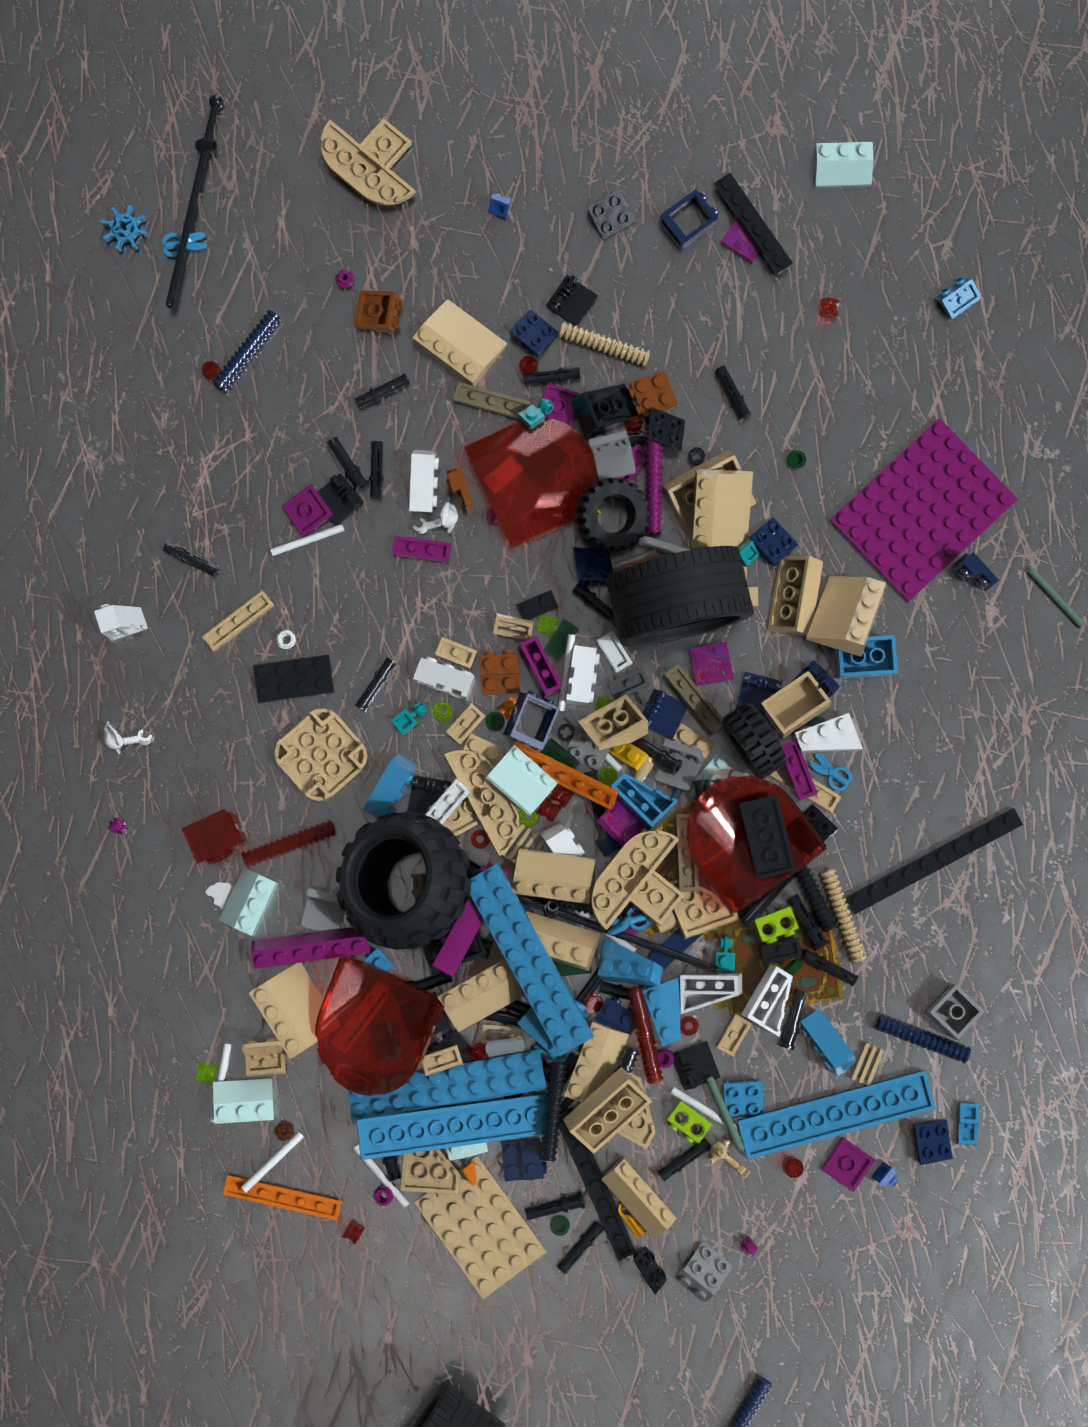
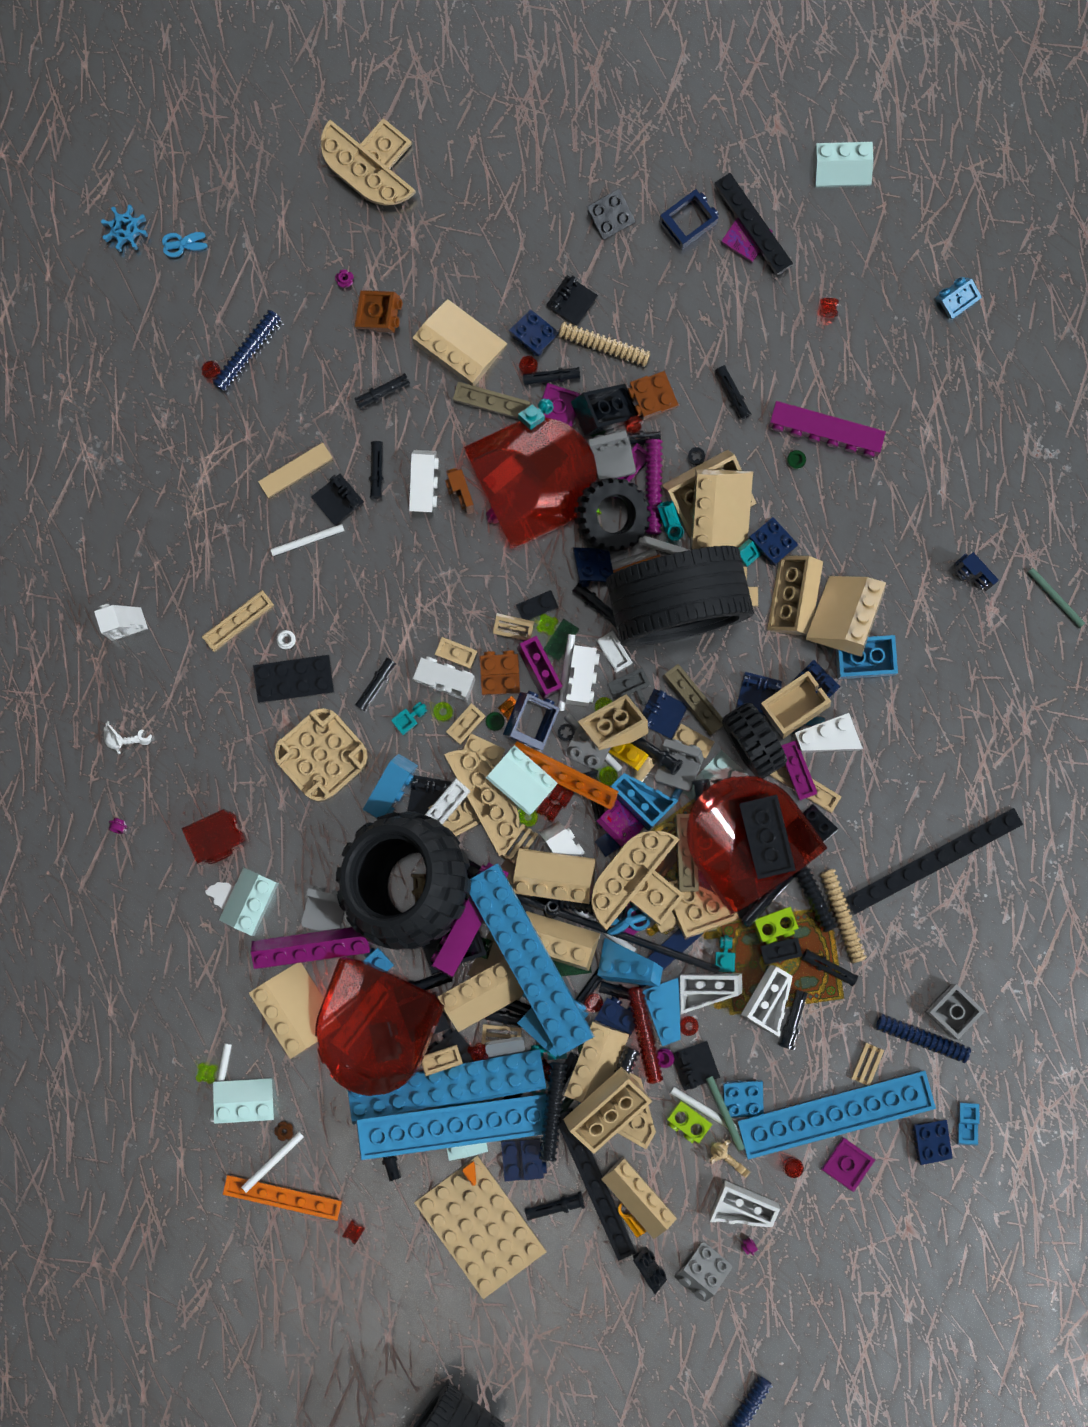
black pin [162,540,219,577] -> none
black bar [166,95,224,308] -> none
clear red piece [241,820,336,868] -> none
tan bracket [241,1039,286,1077] -> none
magenta tile [281,484,334,537] -> none
black pin [327,437,369,492] -> none
white bar [353,1144,410,1208] -> none
magenta plate [373,1186,393,1206] -> none
magenta plate [392,535,451,563] -> none
tan plate [400,1149,461,1195] -> none
white piece [413,499,458,534] -> none
clear red plate [471,830,490,849] -> none
blue tile [488,193,511,218] -> none
clear green plate [540,738,580,769] -> none
dark green tile [550,1215,570,1236] -> none
black pin [557,1221,604,1275] -> none
black hinge [645,407,685,452] -> none
black pin [657,1138,711,1182] -> none
magenta tile [689,642,734,687] -> none
tan plate [716,1013,752,1057] -> none
dark green tile [784,958,803,975] -> none
black pin [787,894,830,951] -> none
dark azure wedge [800,1008,856,1077] -> none
dark azure piece [809,753,853,792] -> none
magenta plate [829,418,1018,602] -> none
blue tile [872,1162,898,1187] -> none
none -> tan tile [258,442,333,499]
none -> teal piece [657,501,684,541]
none -> white wedge [710,1181,780,1227]
none -> magenta brick [768,401,886,458]

